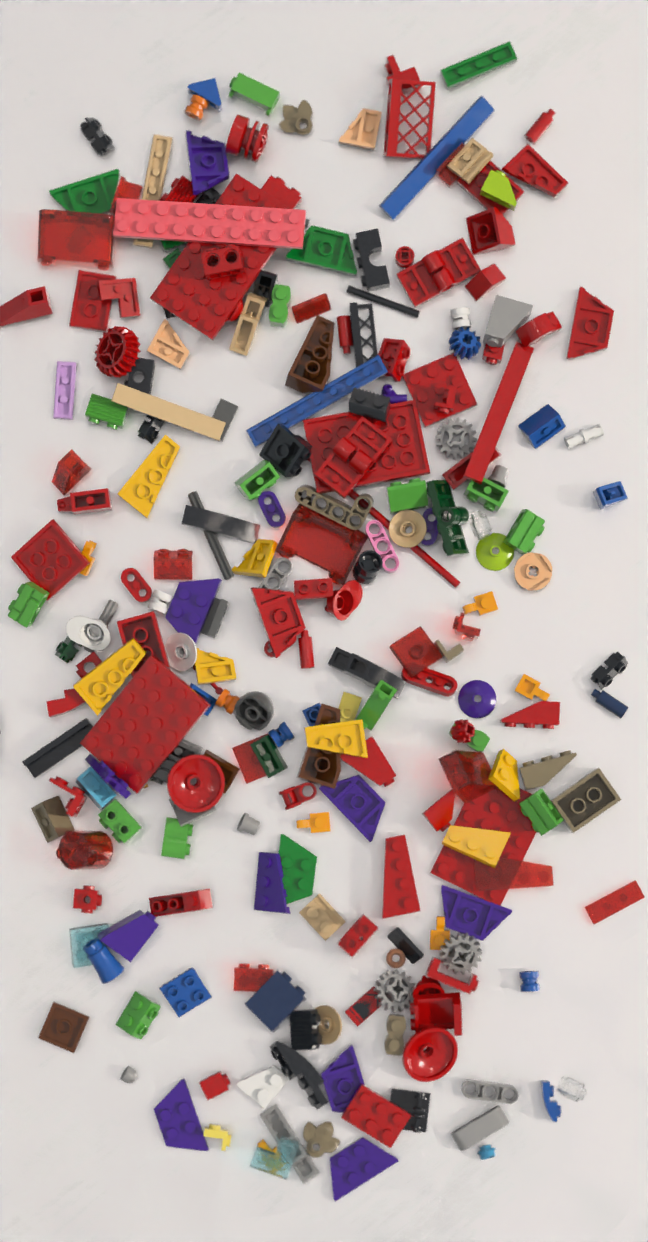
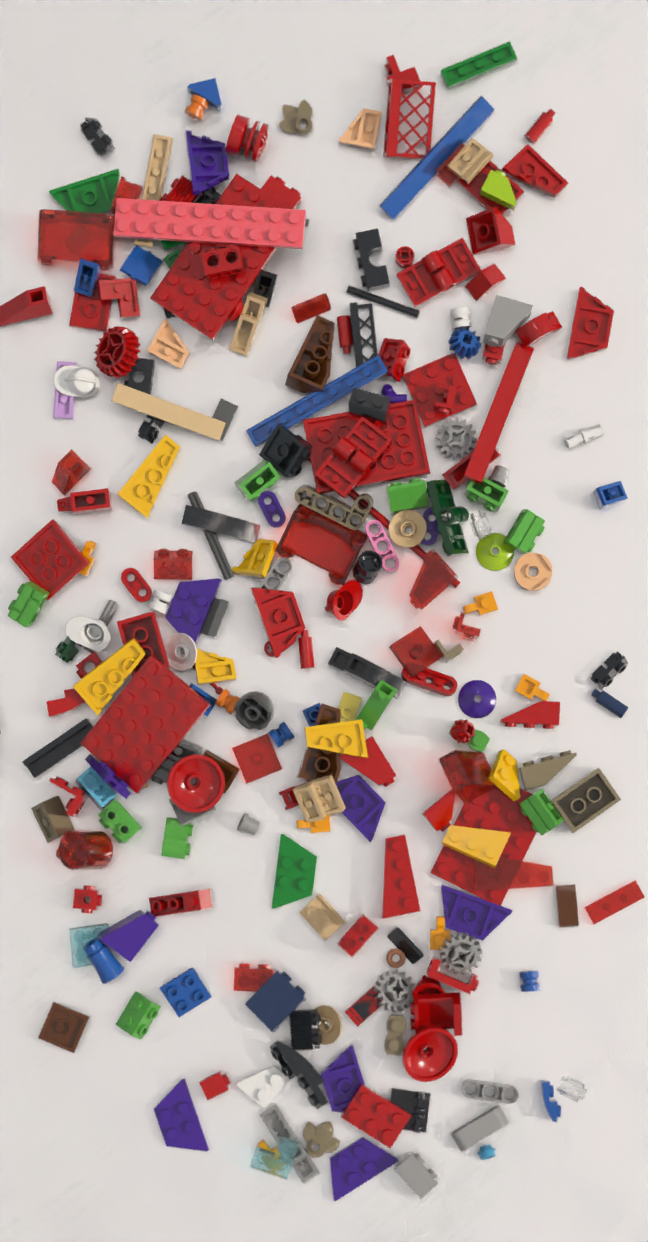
bright green brick [85,393,129,430] -> none
light grey hinge [120,1066,137,1083] -> none
light yellow bracket [204,1124,231,1151] -> none
bright green brick [228,72,280,116] -> none
dark green slope [250,734,288,778] -> none
dark purple wing [254,852,290,914] -> none
bright green brick [269,284,291,328] -> none
green wing [286,225,357,276] -> none
red bracket [294,578,333,600] -> none
blue panel [518,404,566,449] -> none
none -> white piece [54,365,100,398]
none -> blue slope [73,258,101,297]
none -> blue piece [120,245,163,286]
none -> tan slope [293,775,346,823]
none -> light grey brick [394,1152,438,1199]
none -> clear red slope [409,549,459,610]
none -> reddish brown slope [555,884,579,928]

